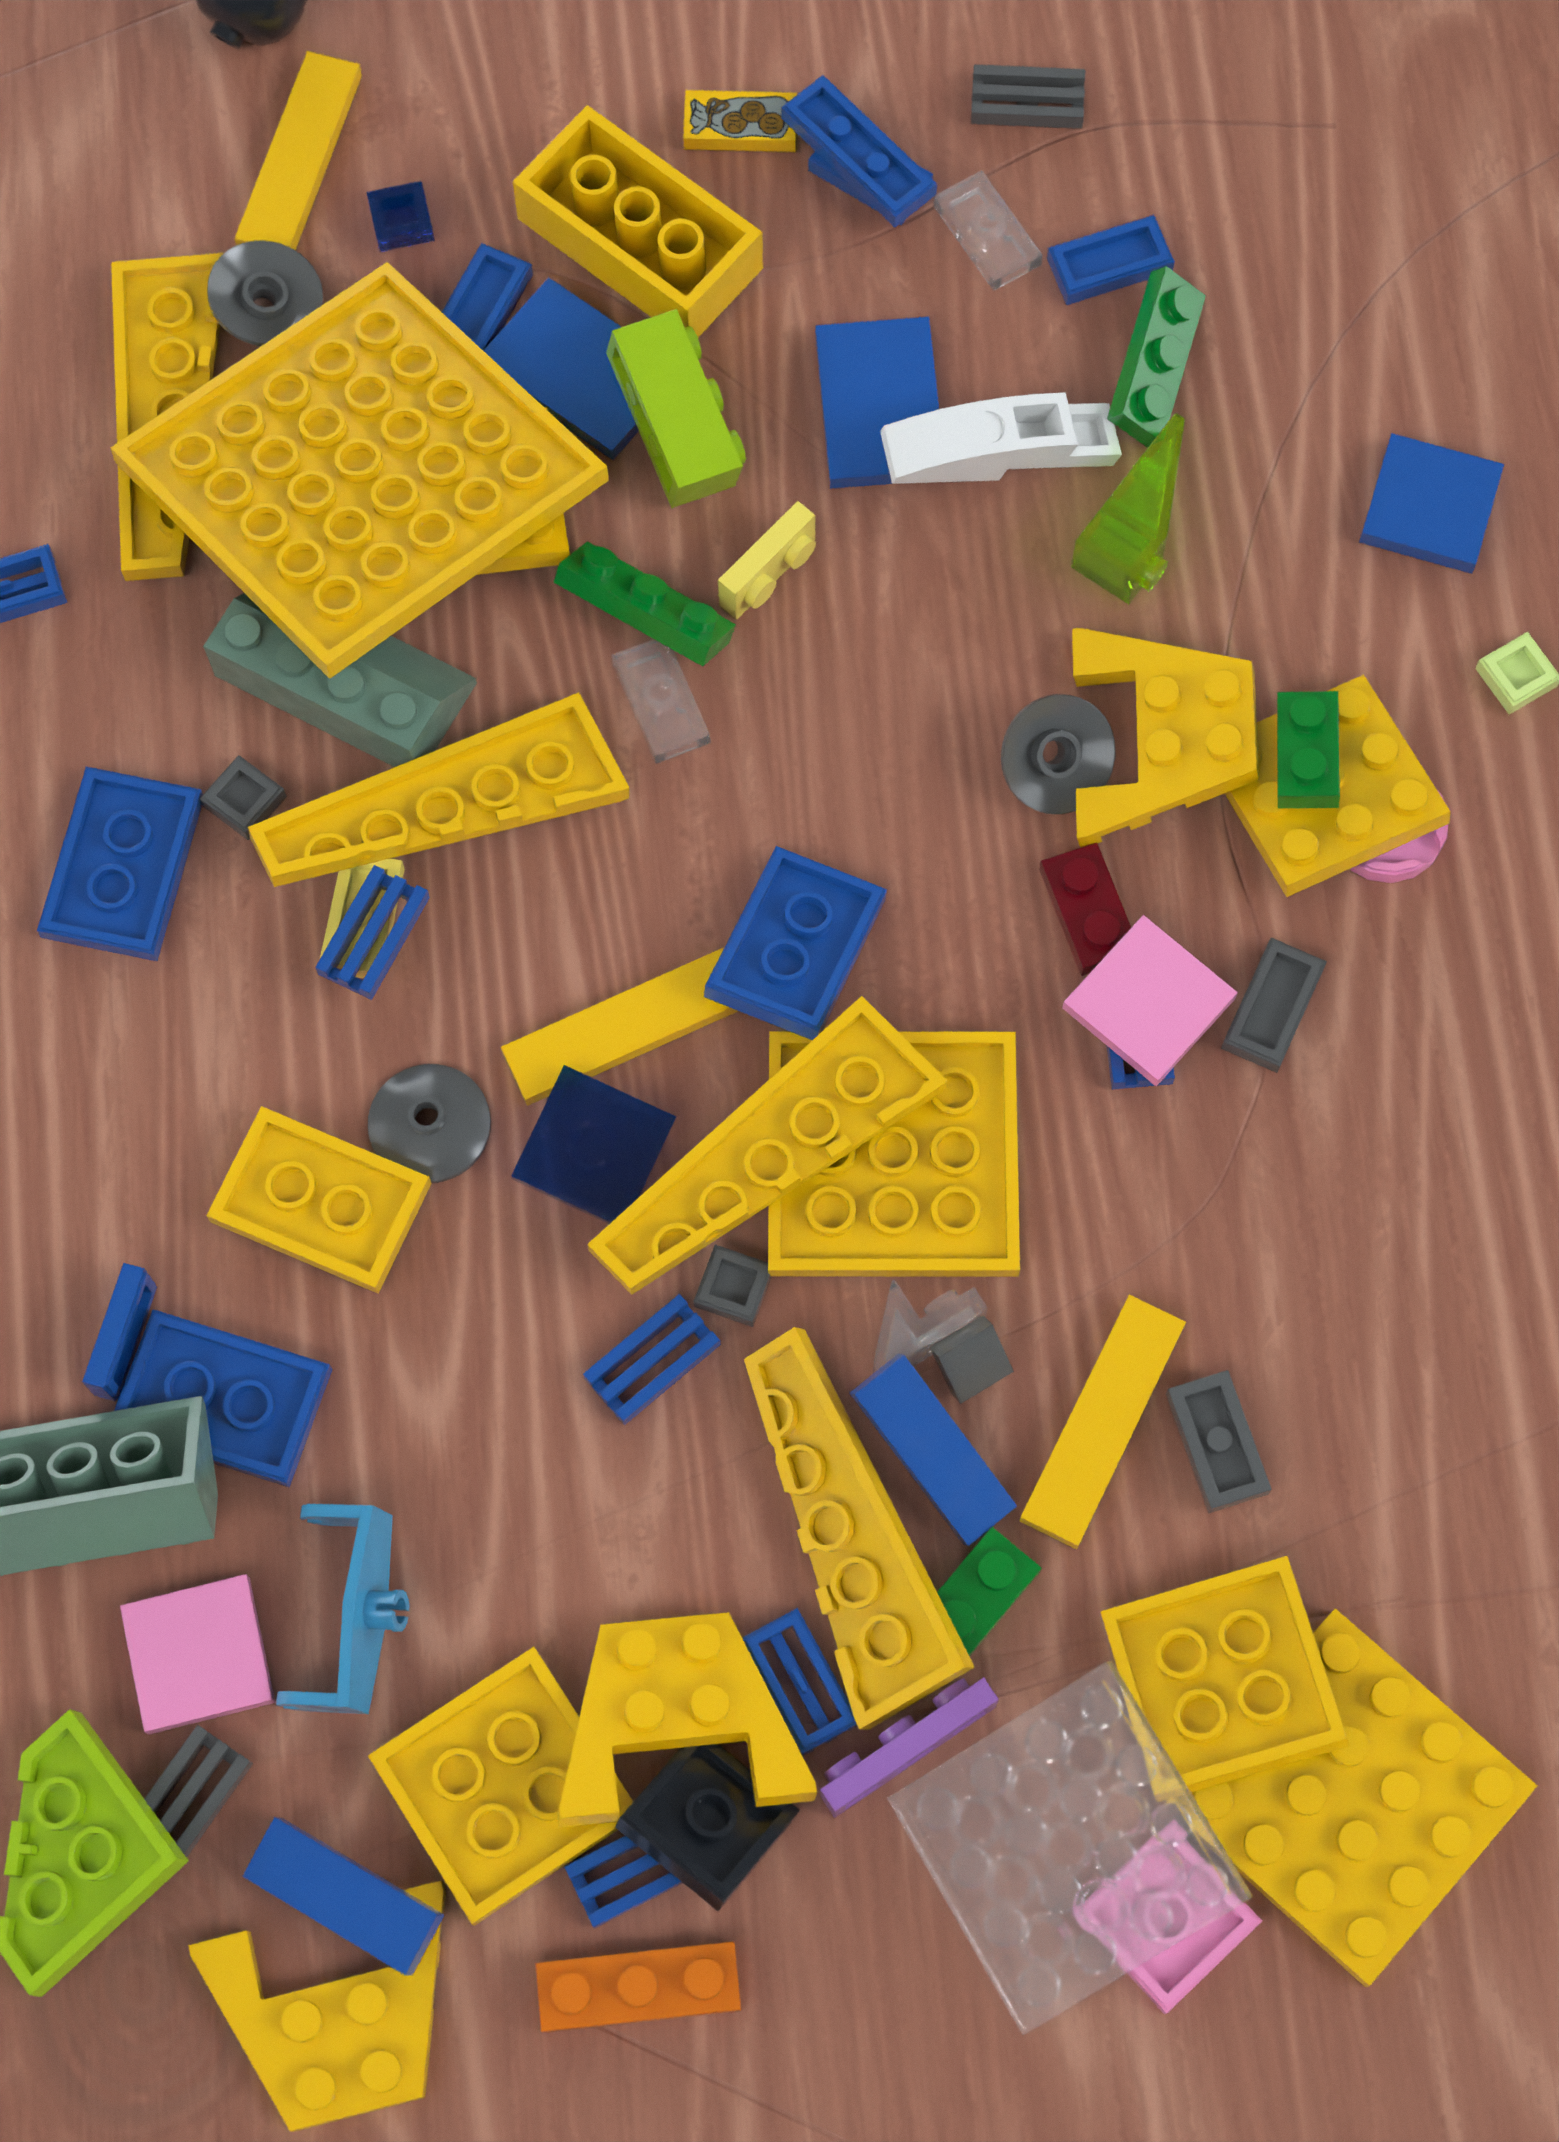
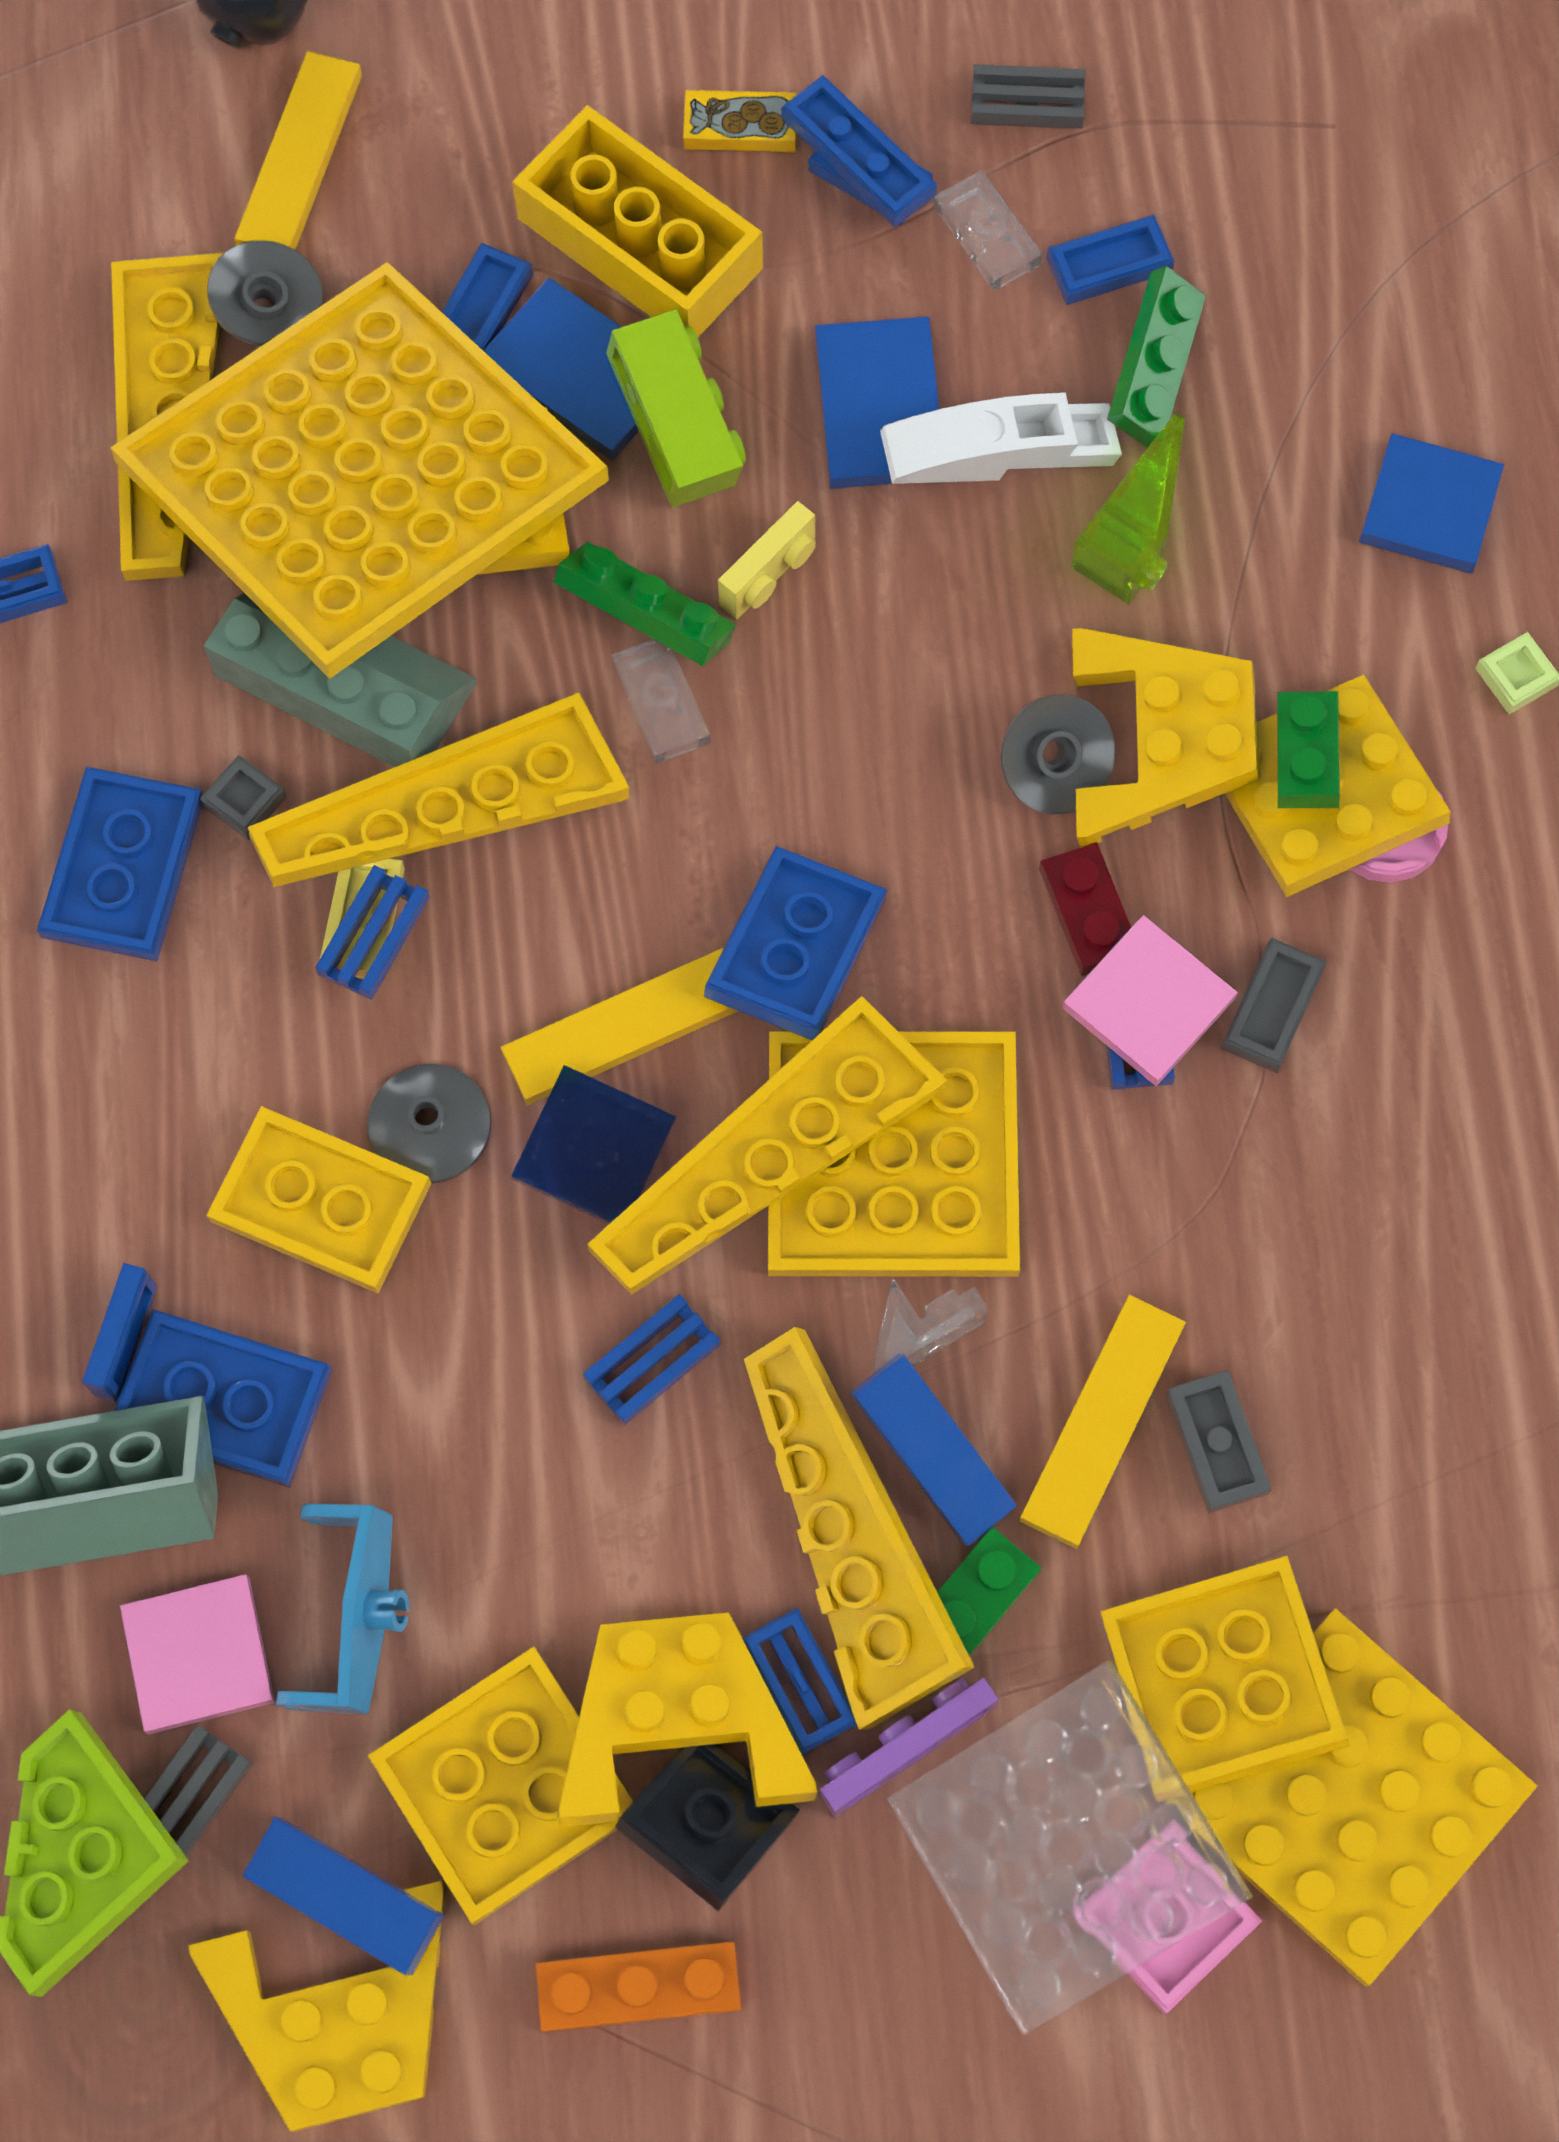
clear blue plate [366,180,435,252] -> none
blue tile [565,1836,683,1929] -> none
dark grey tile [693,1245,772,1327] -> none
dark grey tile [930,1315,1014,1404] -> none

